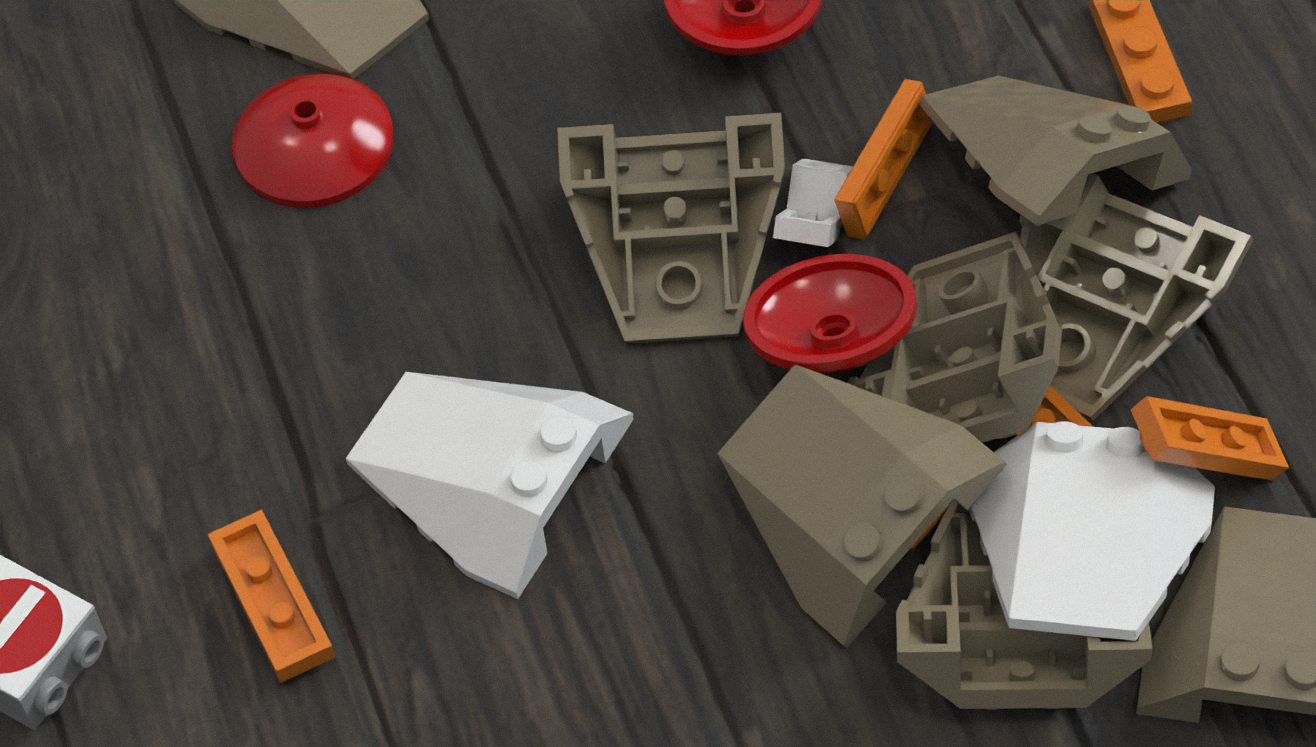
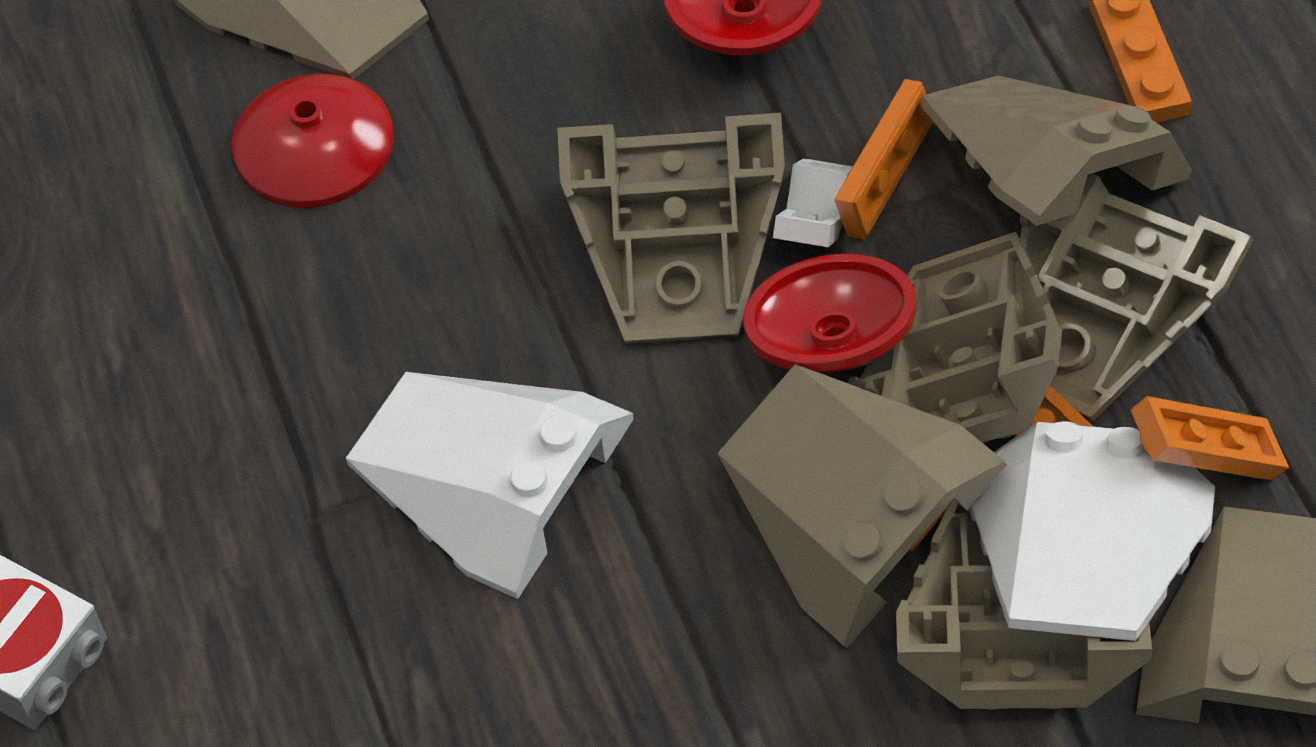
orange plate [208,510,336,683] -> none

